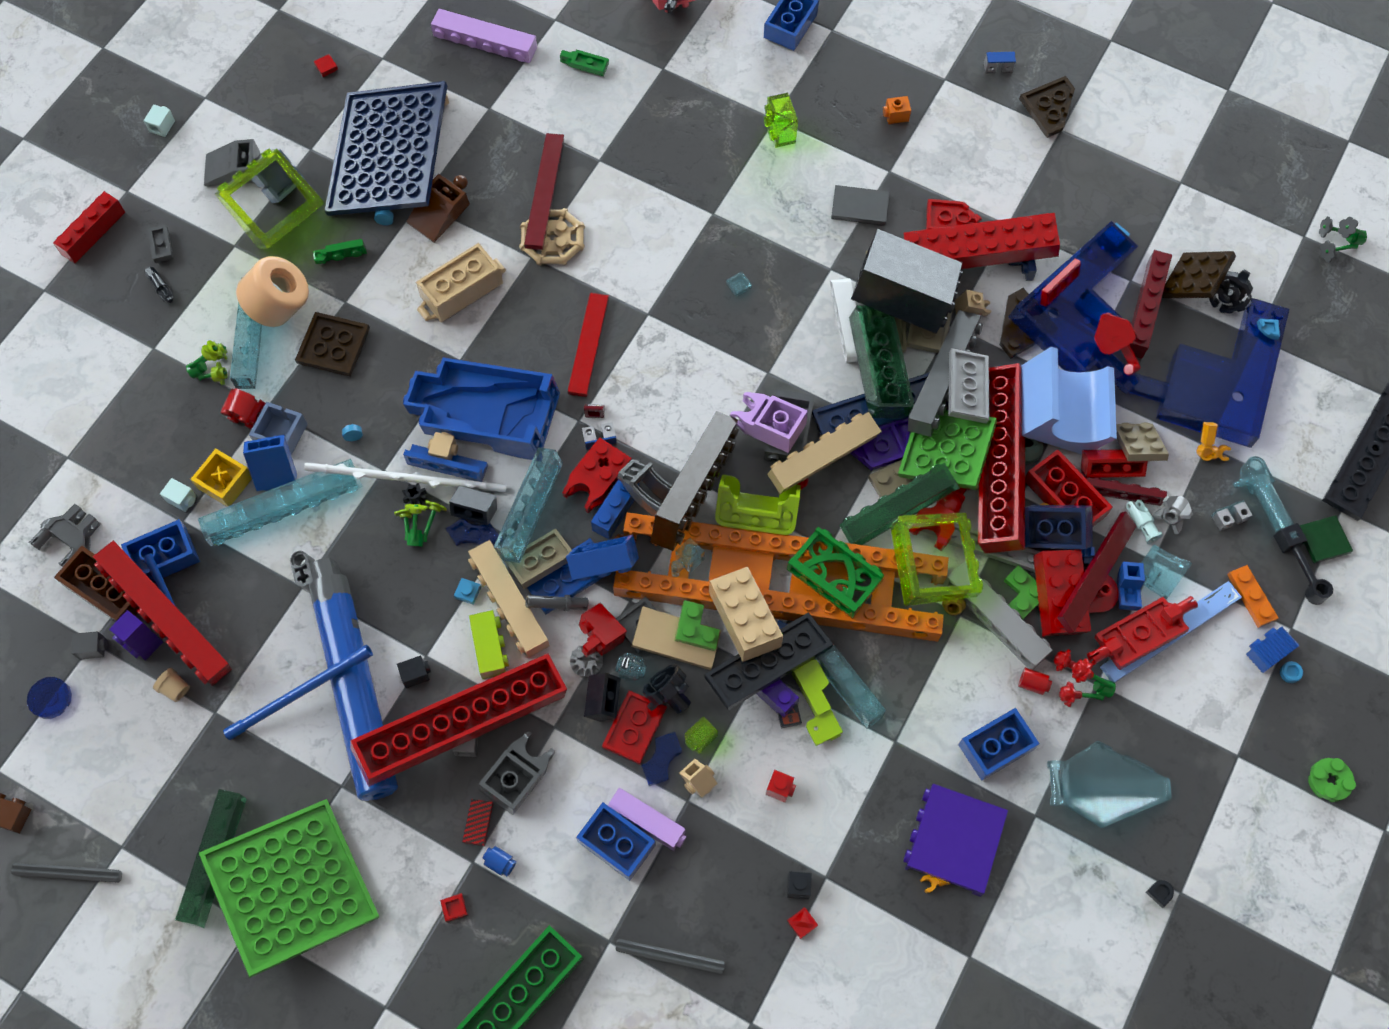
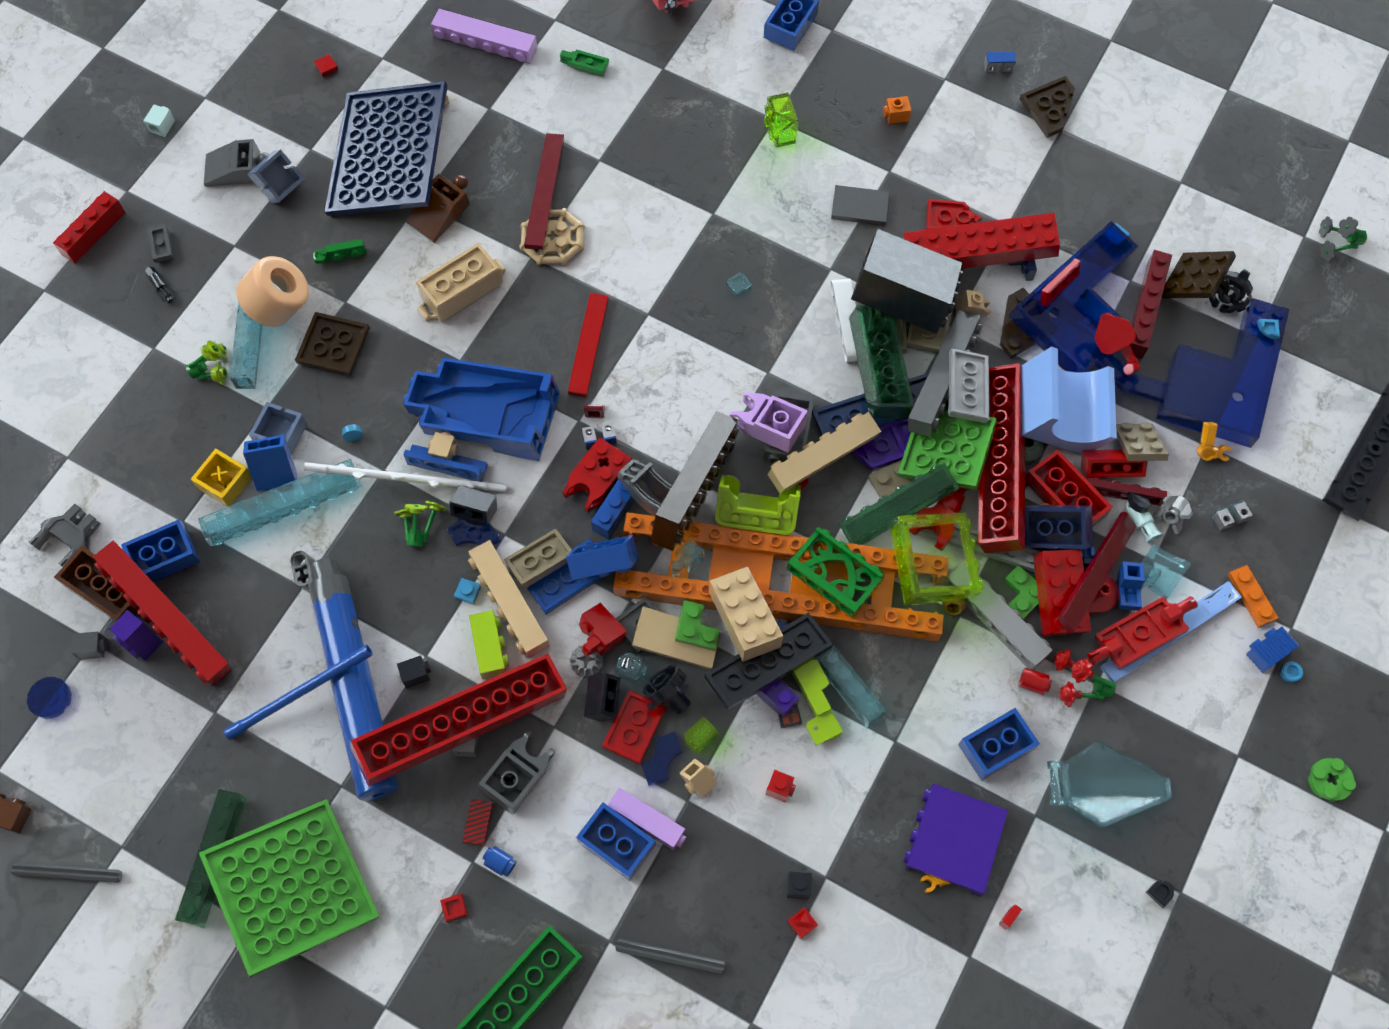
blue bar [143,554,176,607] -> none
tan piece [153,668,190,702] -> none
light aqua brick [160,478,197,512] -> none
clear neon green windscreen [215,148,325,249] -> none
red brick [220,388,266,430] -> none
dark azure tile [374,210,394,225] -> none
black gear [402,483,427,505] -> none
clear light blue brick [494,447,563,563] -> none
dark grey pin [525,595,588,611] -> none
piece [1233,456,1333,605] -> none
dark green tile [1299,515,1353,564] -> none
none -> red tile [999,905,1022,930]
none -> black tile [1127,492,1151,513]

